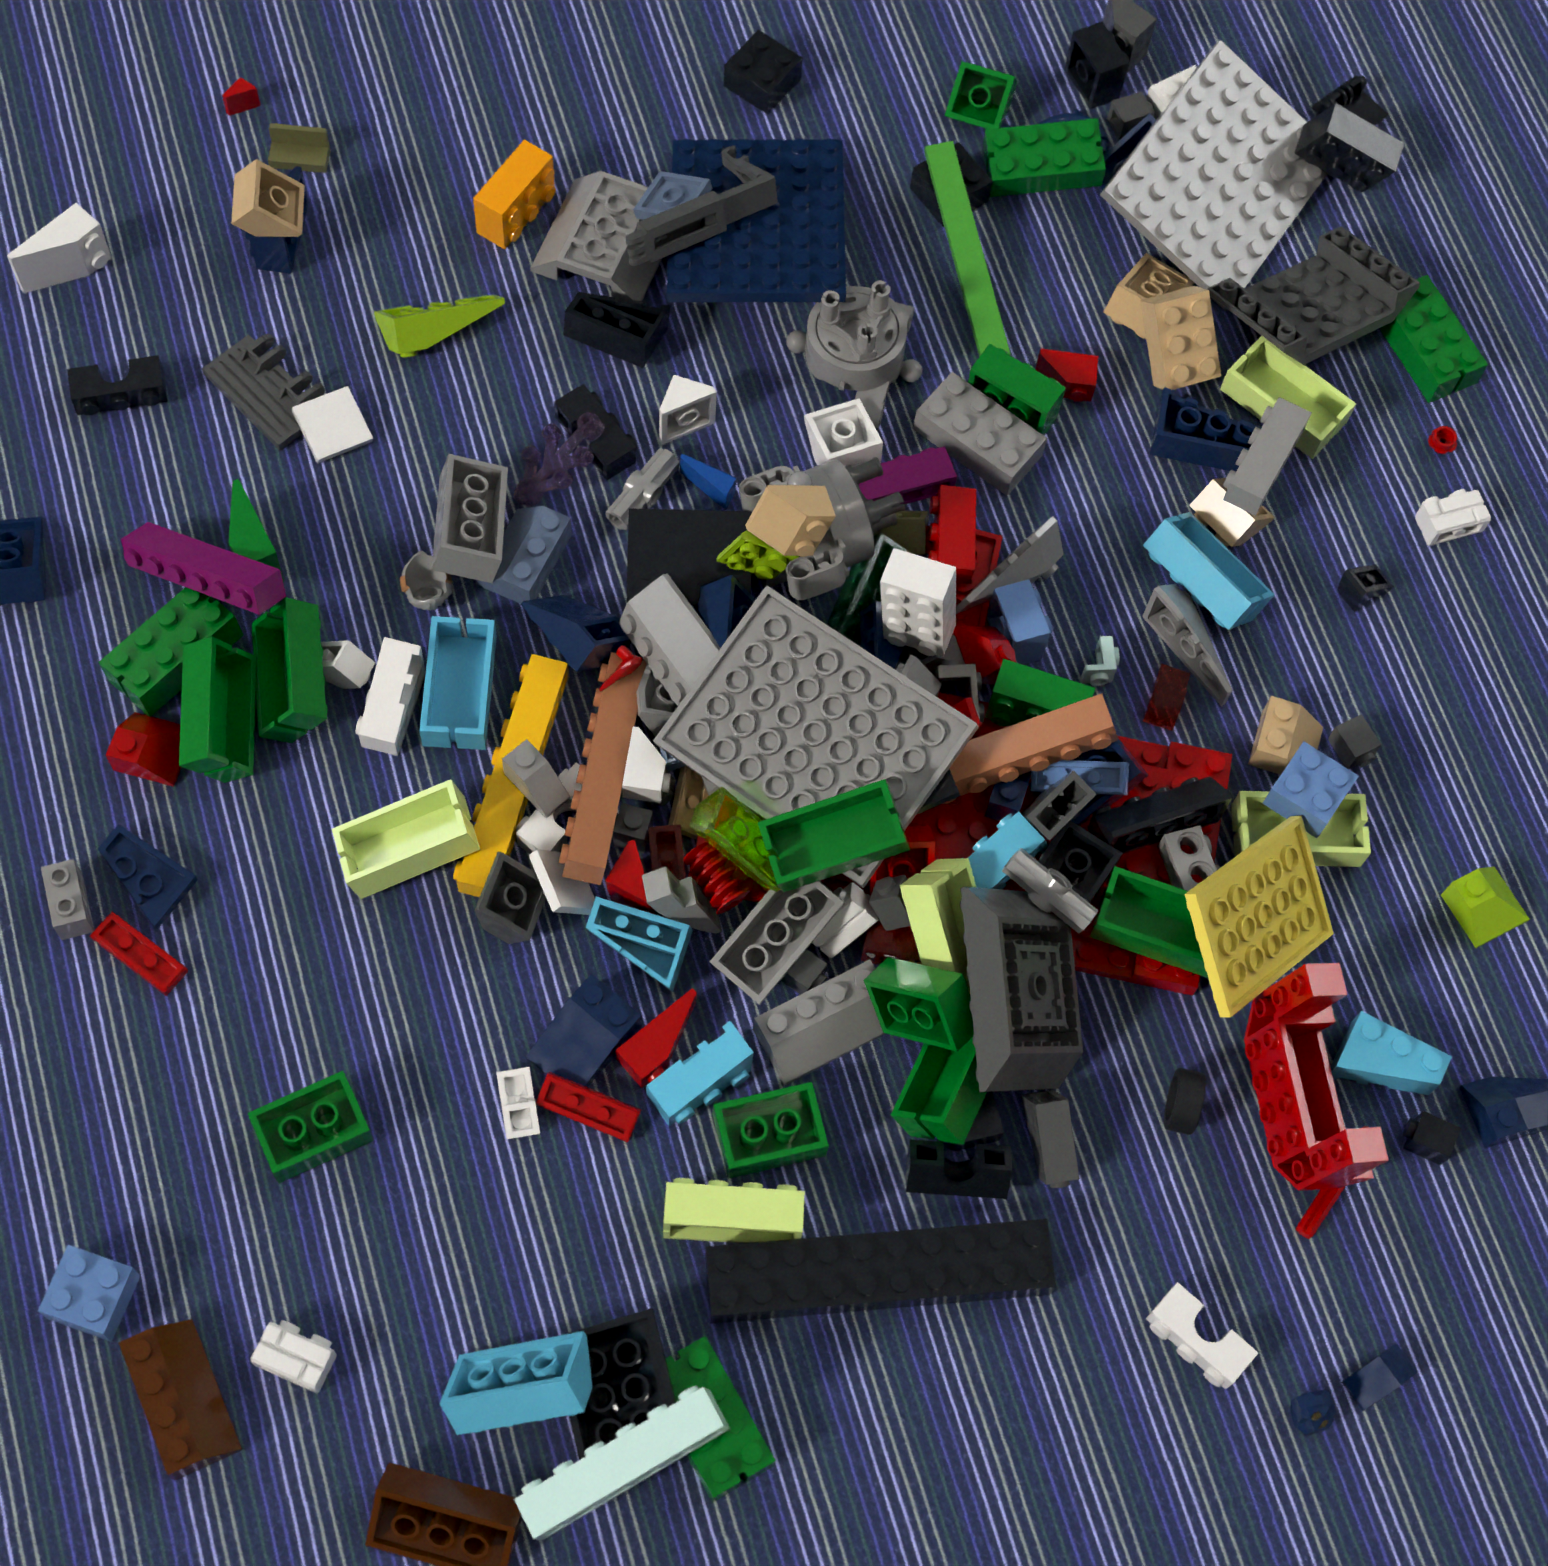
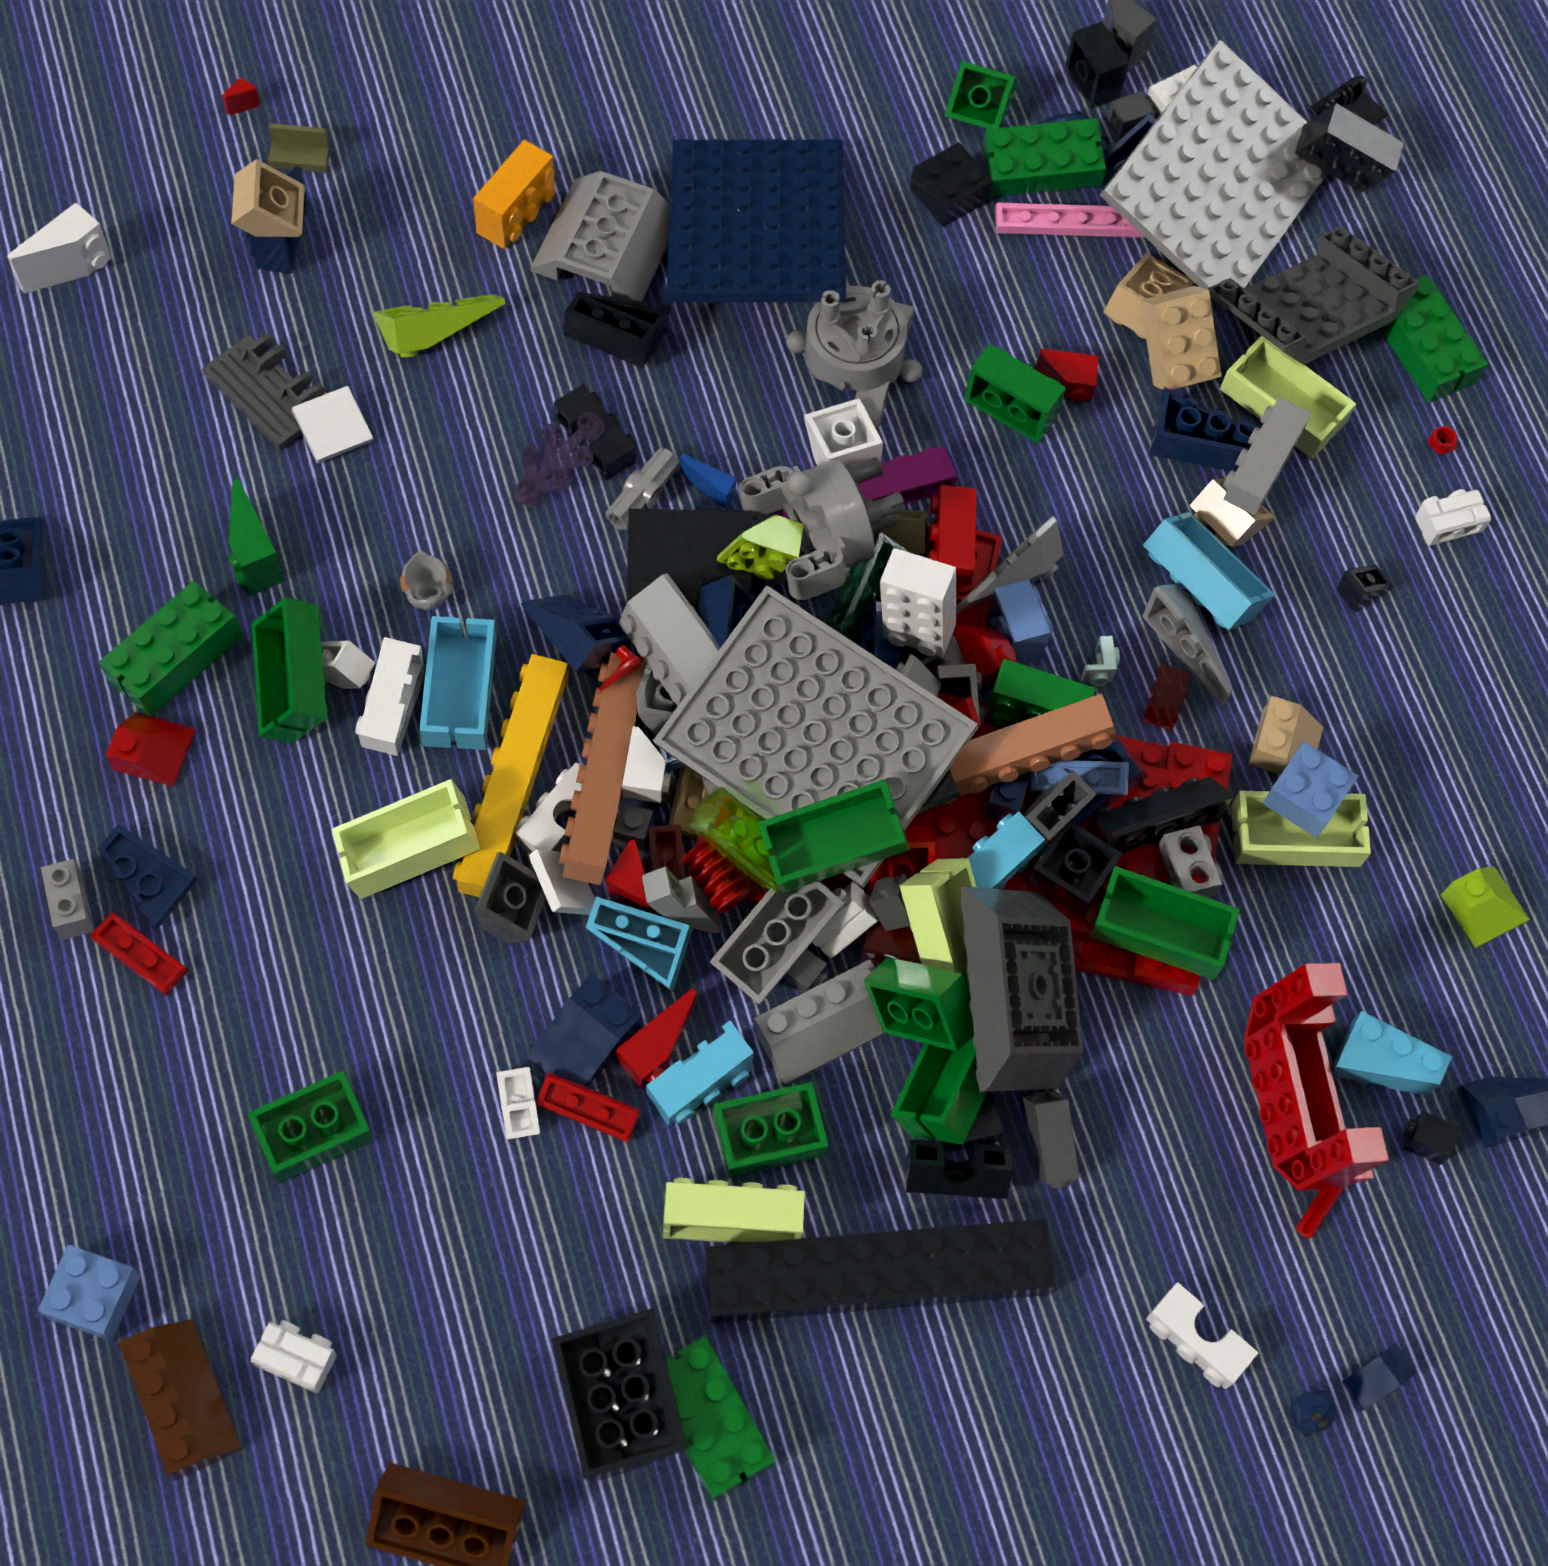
black arch [67,355,168,416] -> none
magenta brick [121,522,286,615] -> none
green piece [179,637,256,783] -> none
light grey brick [432,454,508,583] -> none
medium azure slope [439,1331,592,1435] -> none
sand blue slope [475,506,572,604] -> none
light grey slope [502,739,570,818] -> none
light aqua brick [514,1386,730,1540] -> none
dark grey hinge [625,146,778,266] -> none
sand blue plate [633,171,712,220] -> none
white slope [659,375,717,445] -> none
black brick [723,29,803,115] -> none
tan slope [745,485,836,557] -> none
light grey brick [913,372,1047,496] -> none
bright green tile [924,141,1011,357] -> none
light grey piece [1002,848,1098,933] -> none
black tyre [1164,1068,1206,1135] -> none
light yellow plate [1184,816,1334,1018] -> none
dark grey brick [1328,714,1382,769] -> none
none -> bright pink plate [995,203,1145,237]

